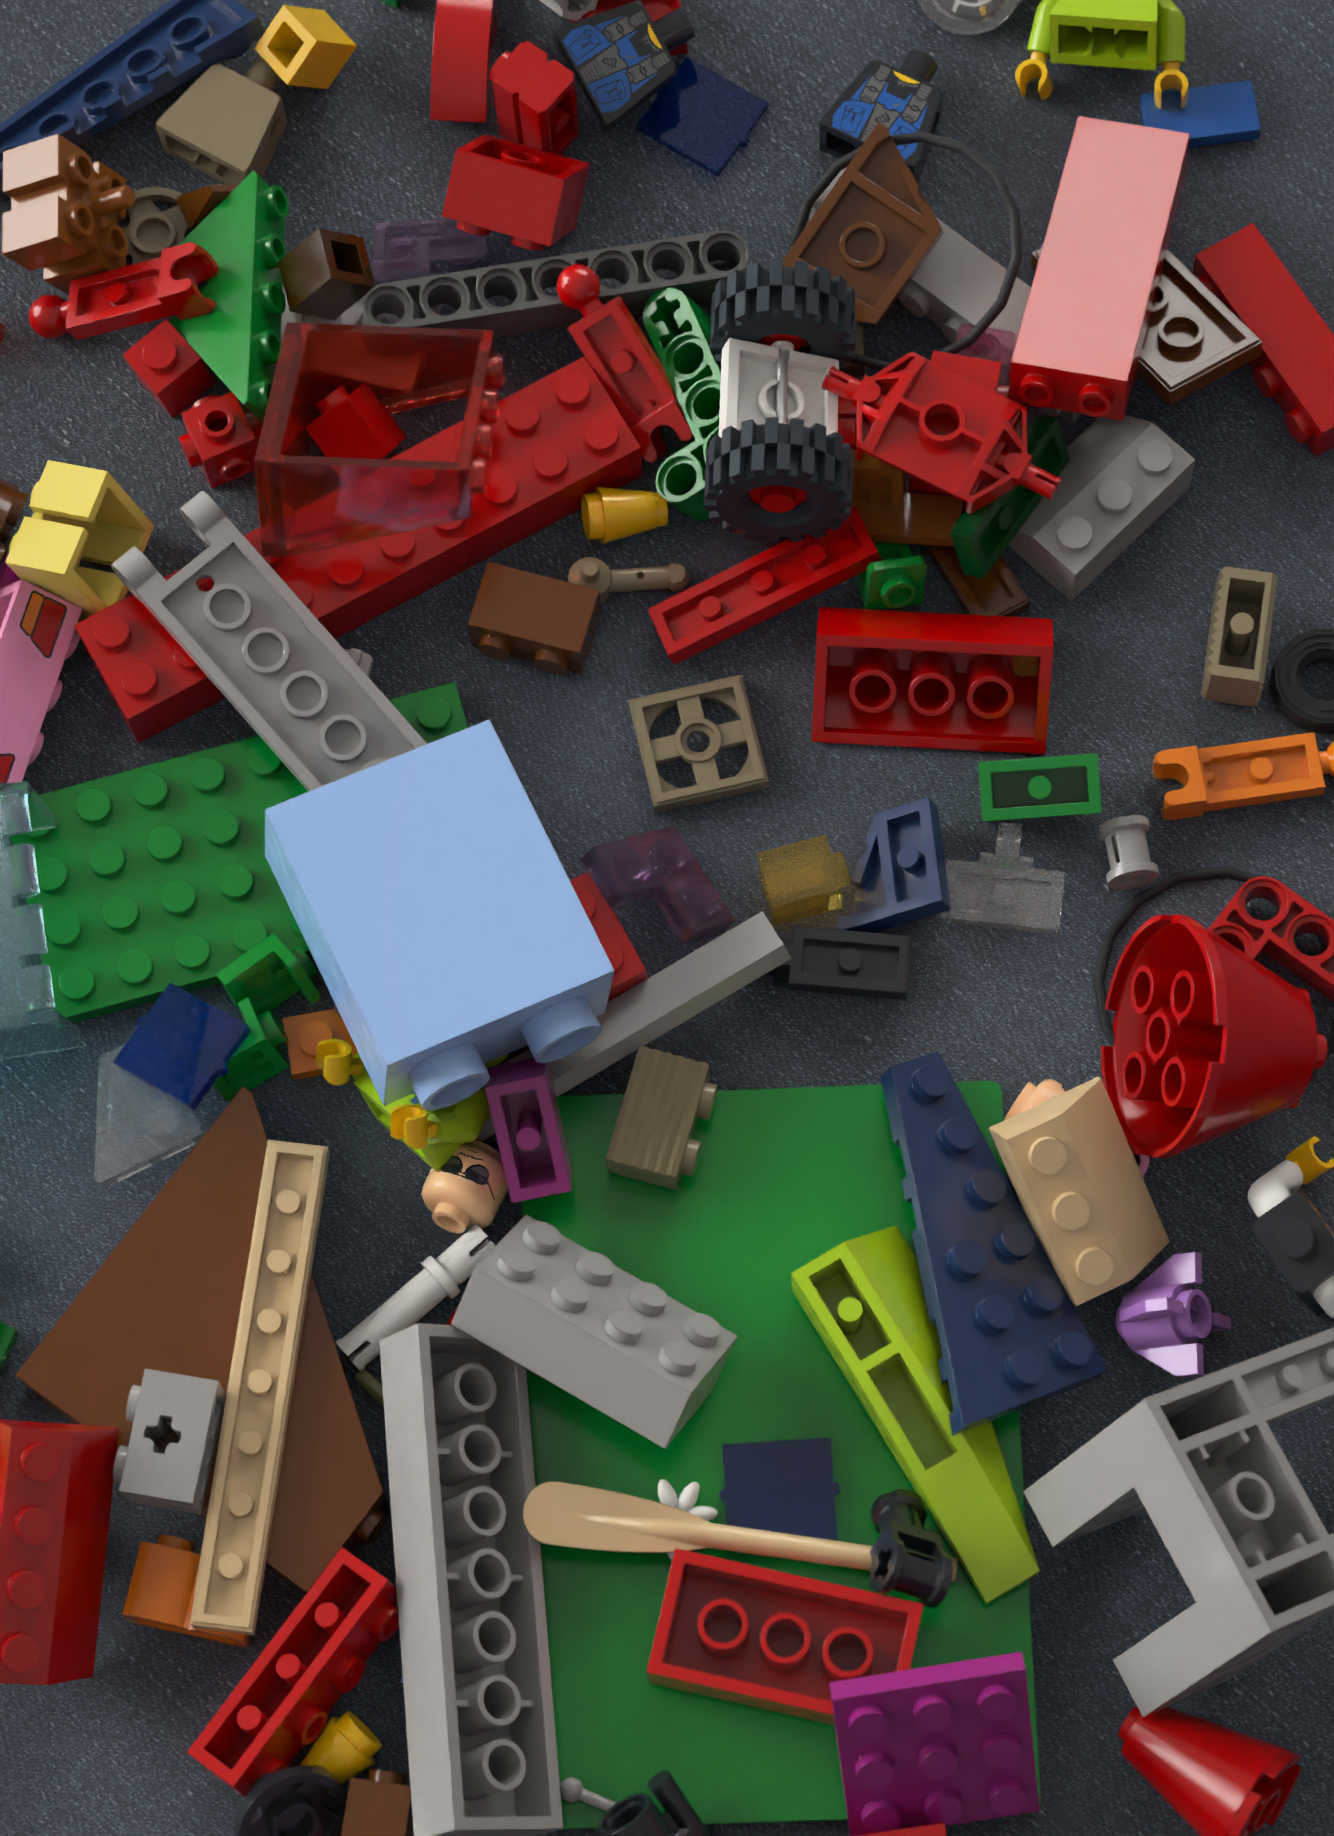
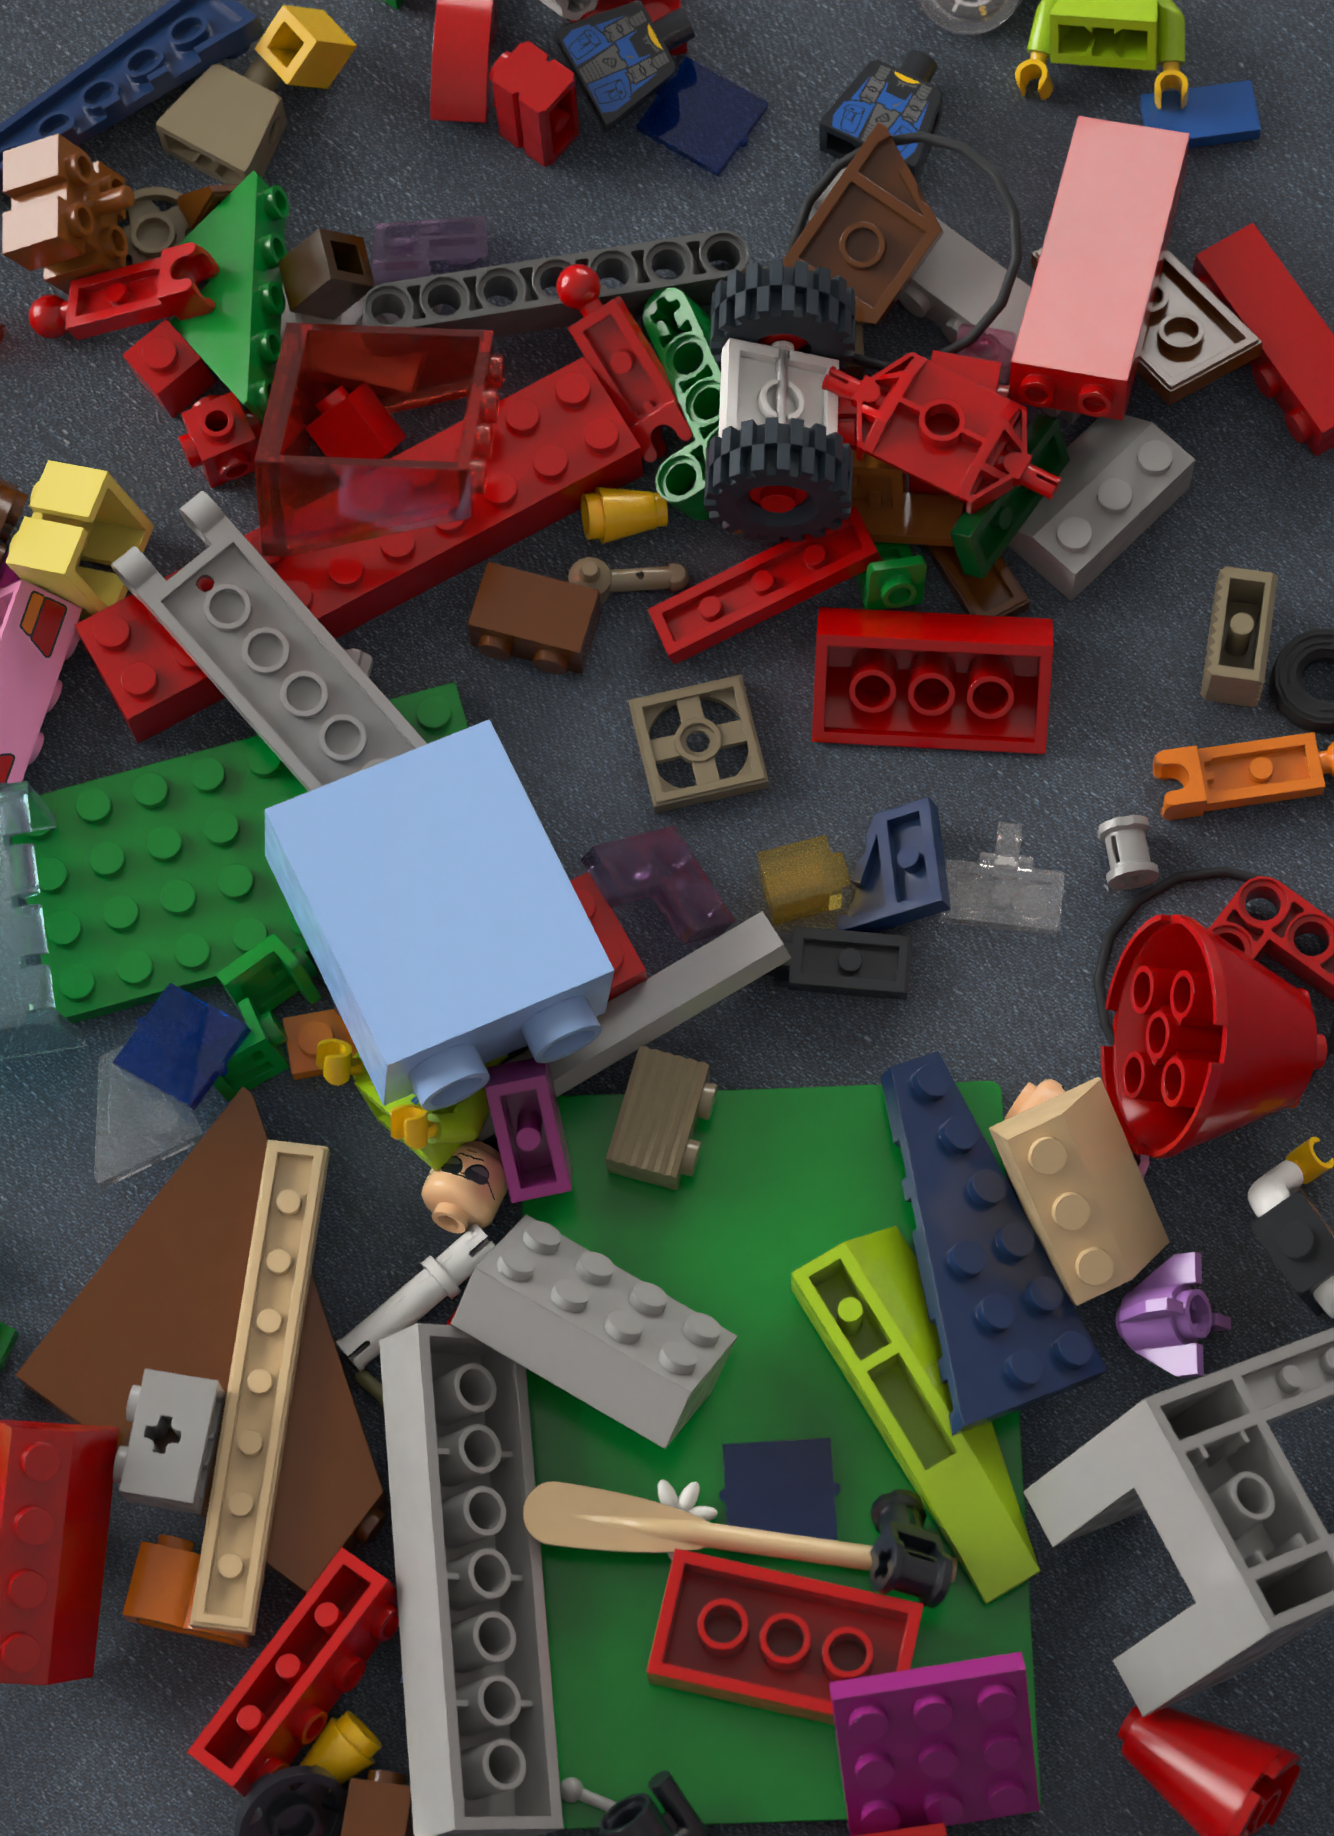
red brick [441,134,590,251] -> none
green brick [978,753,1102,822] -> none

